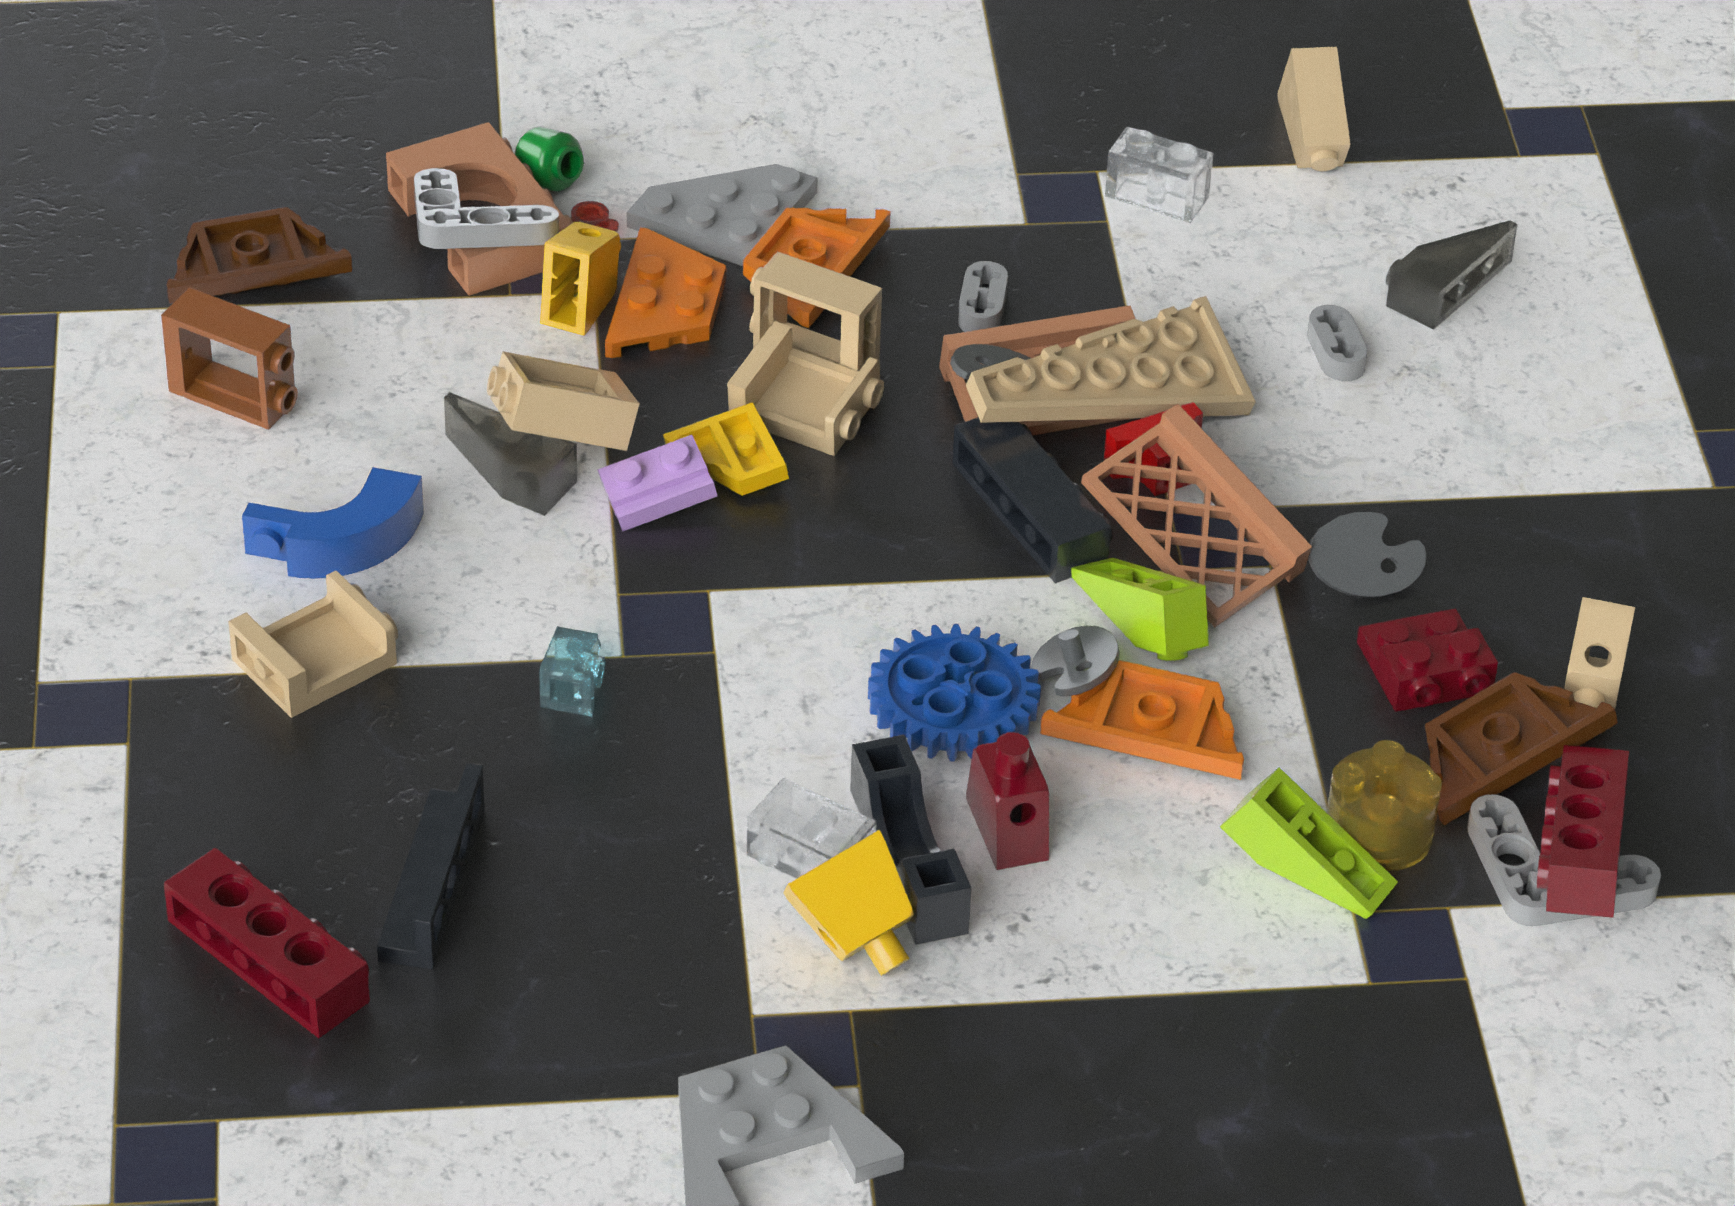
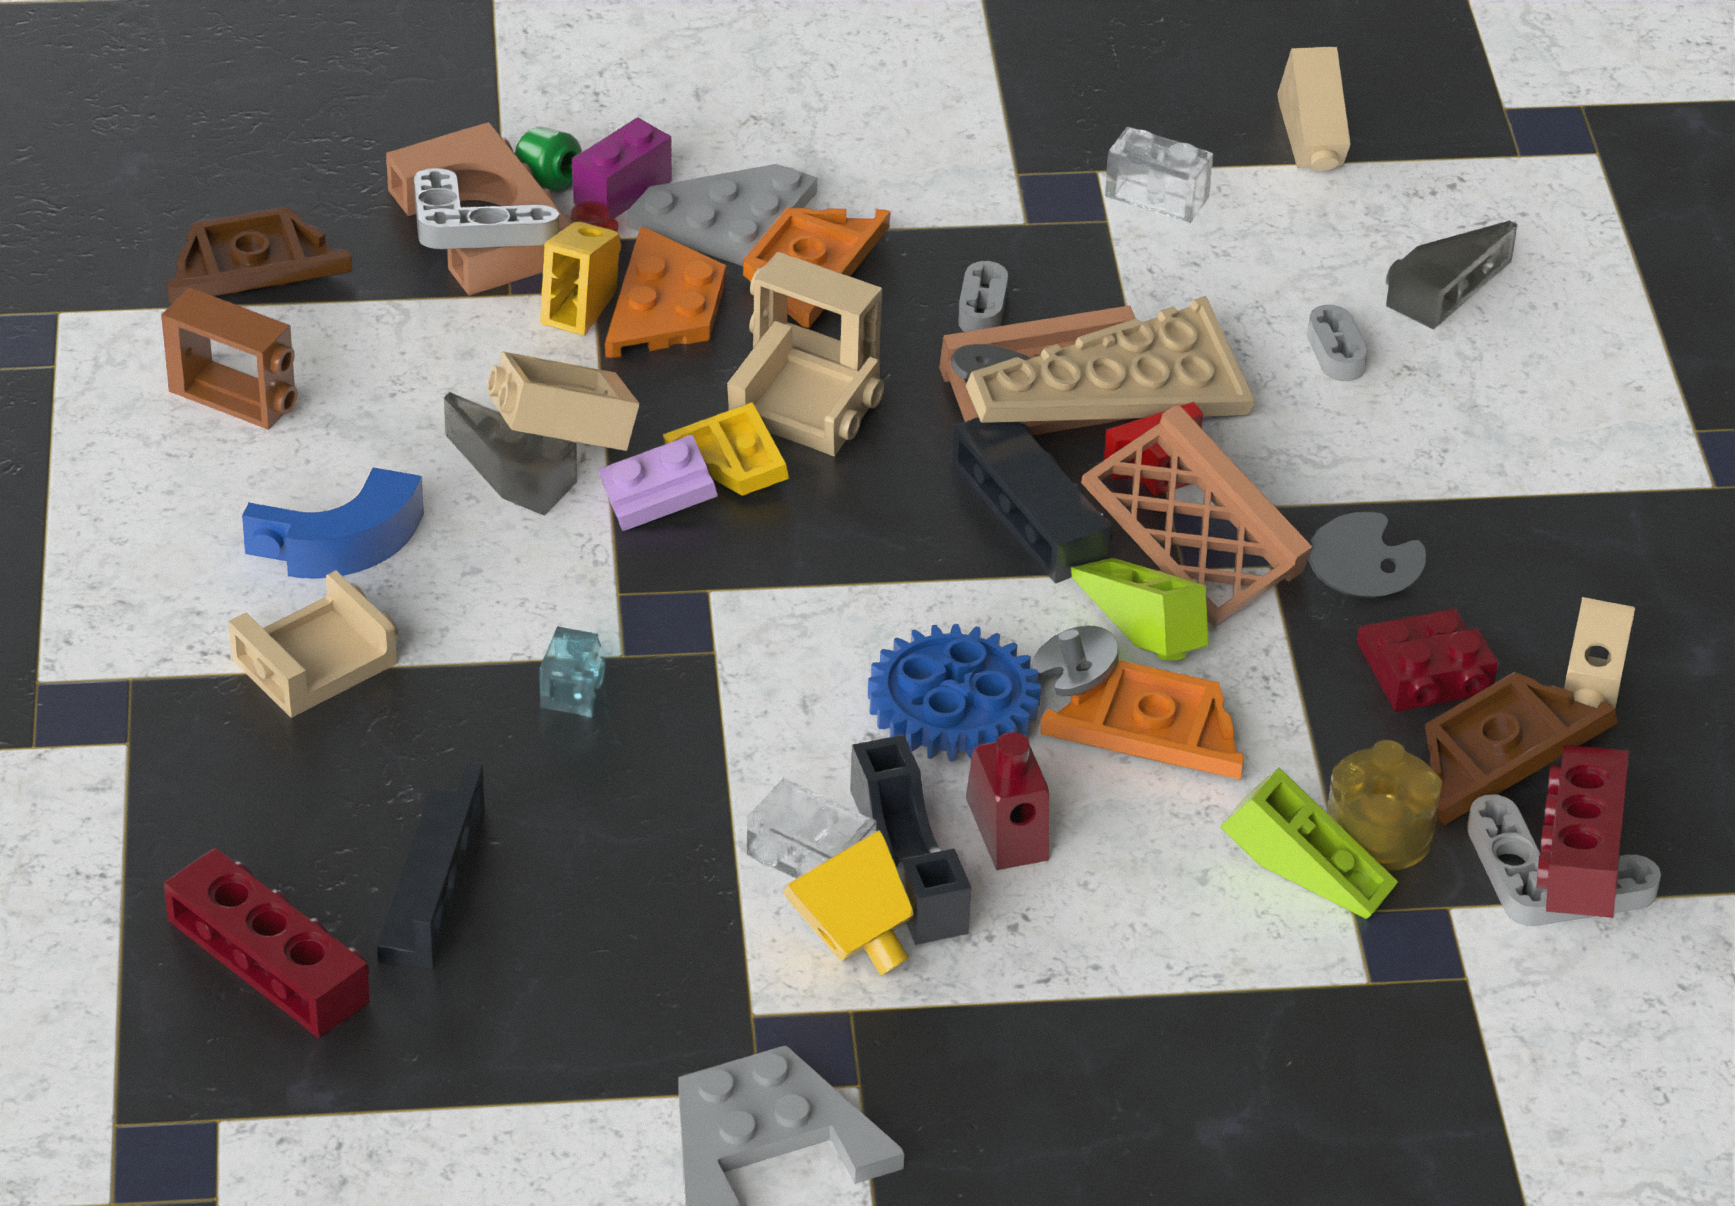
none -> magenta brick [572,117,672,223]

